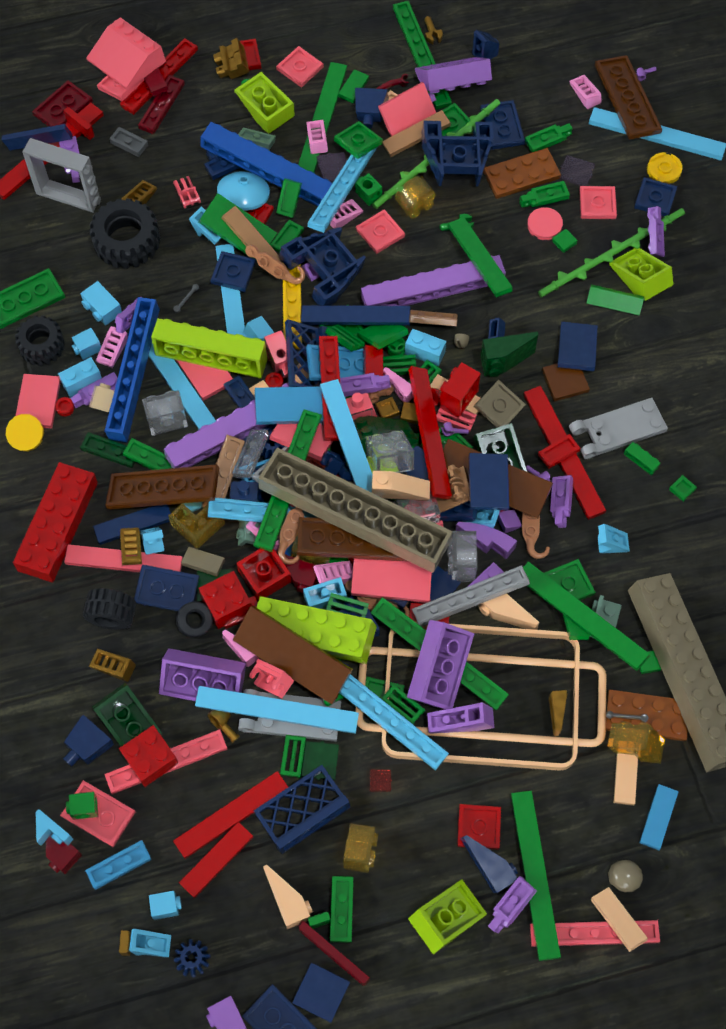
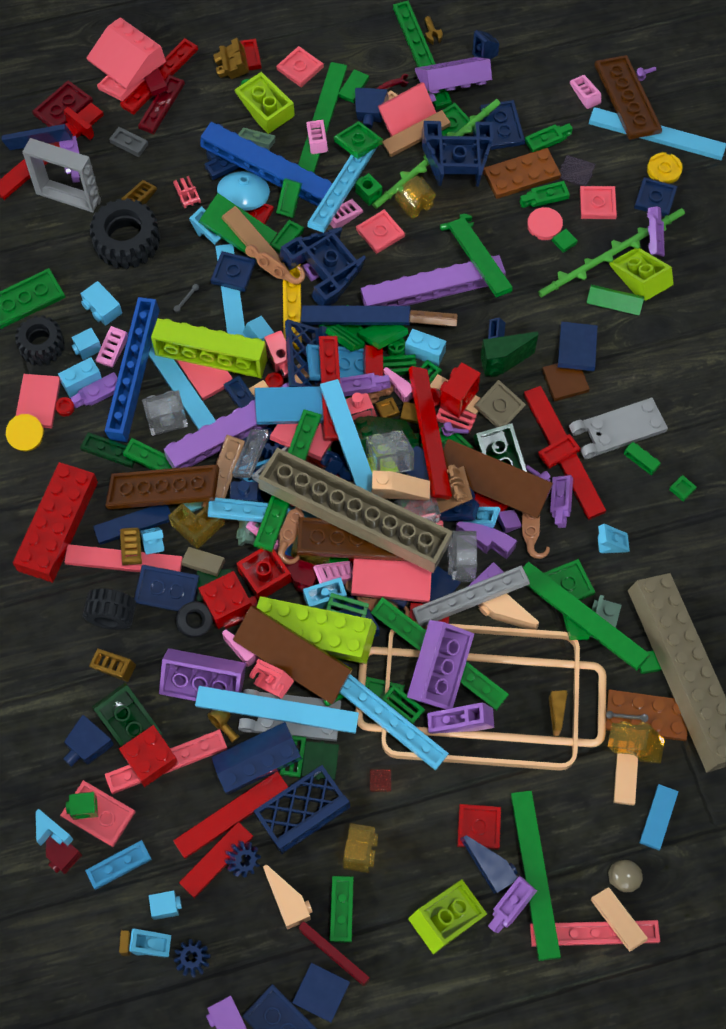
tan brick [89,383,114,412] -> none
medium lavender hinge [115,297,142,333] -> none
green tile [308,912,331,929] -> none
clear purple piece [316,152,347,183] -> none
dark tan hinge [454,334,469,348] -> none
dark blue tile [469,453,509,511] -> none
none -> dark blue slope [211,722,303,795]
none -> dark blue gear [224,841,261,878]

